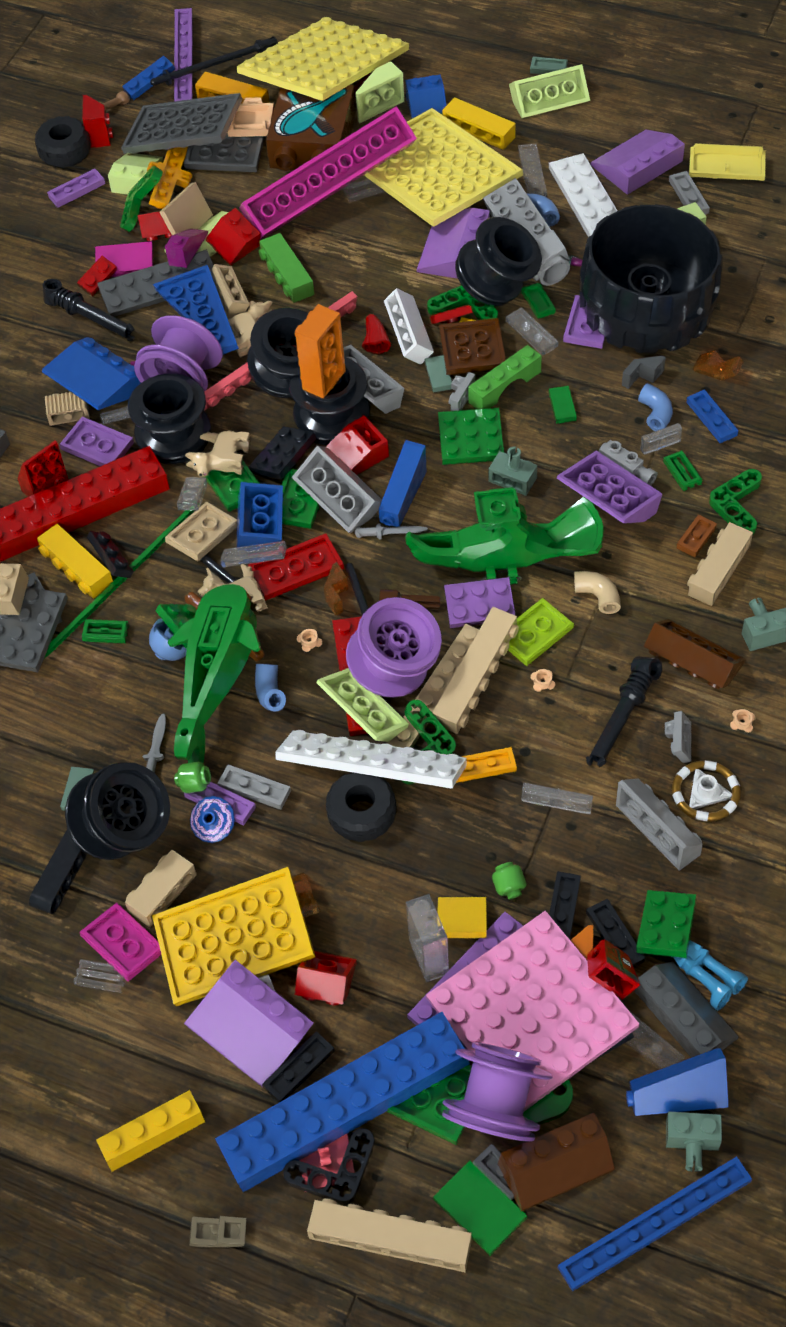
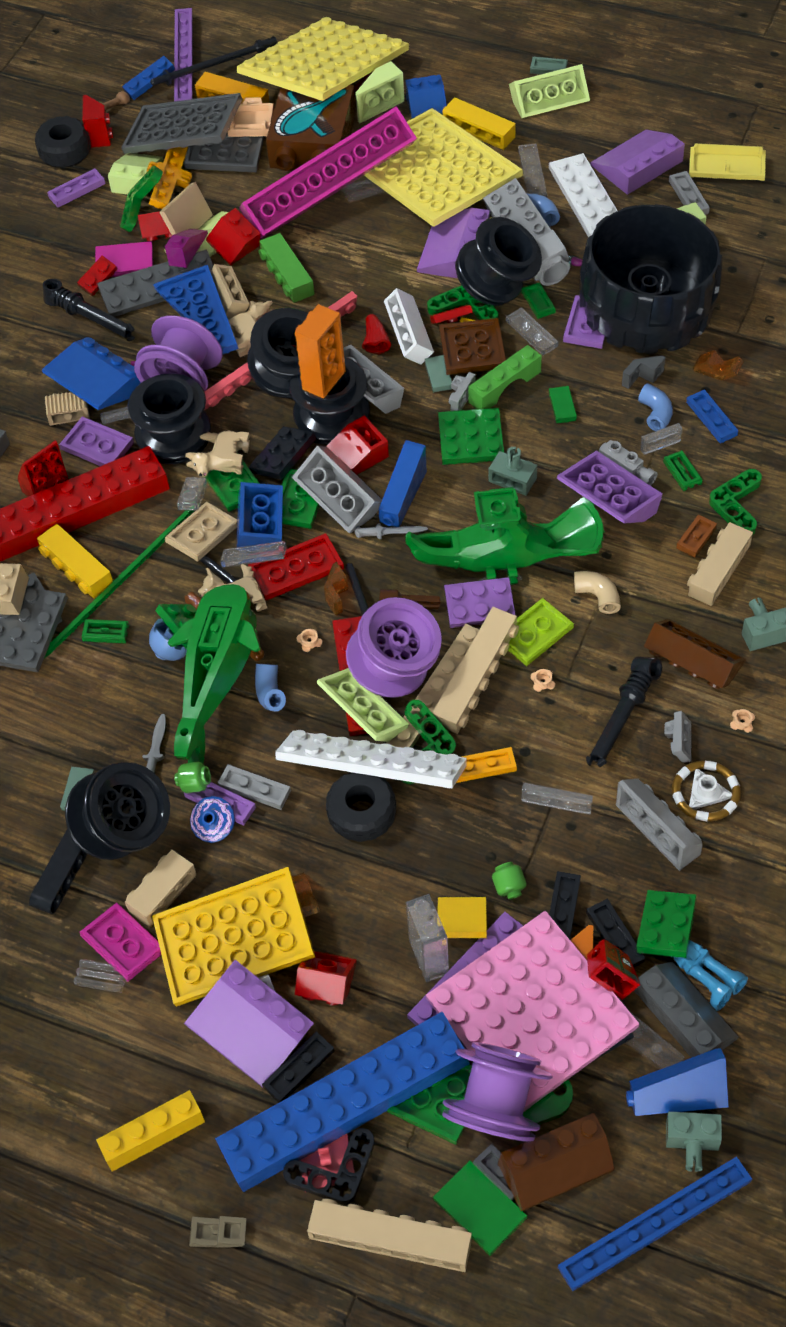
black plate [87,531,134,578] -> none

